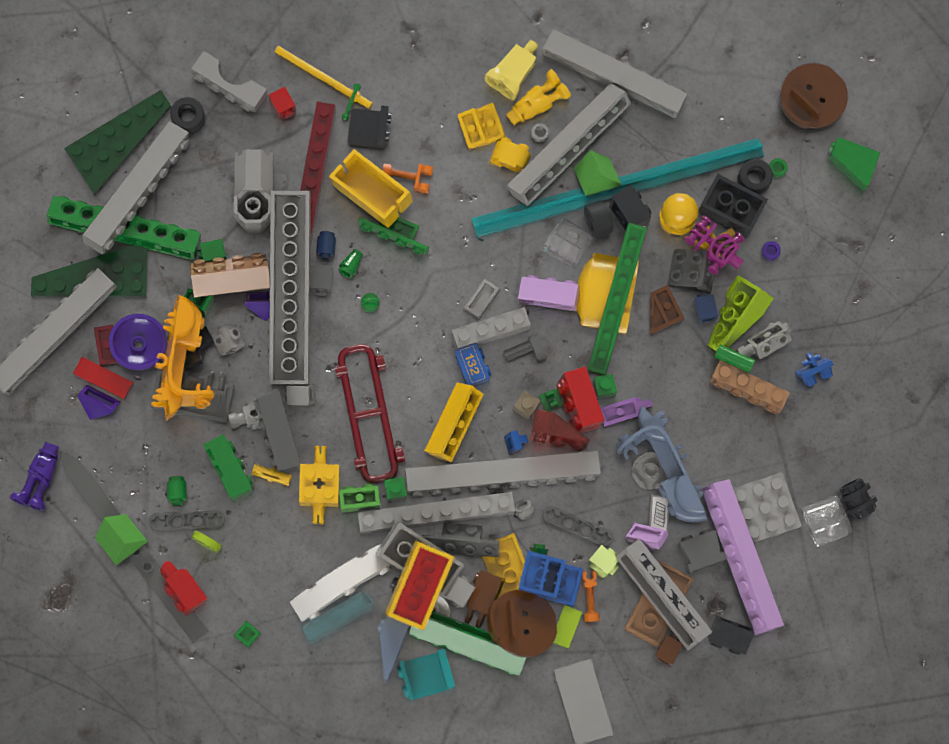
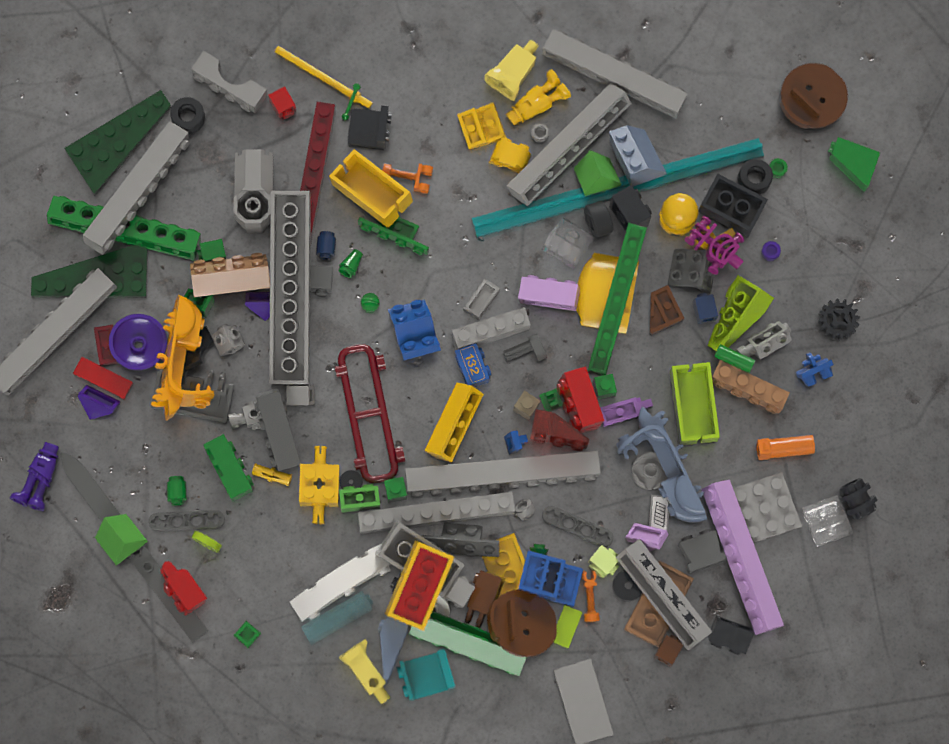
none -> black wheel [339,470,363,490]
none -> light yellow piece [339,639,391,704]
none -> blue bracket [388,299,441,360]
none -> sand blue slope [609,125,666,187]
none -> black piece [612,570,642,602]
none -> lime piece [670,362,720,445]
none -> orange piece [756,435,815,460]
none -> black gear [818,298,860,341]

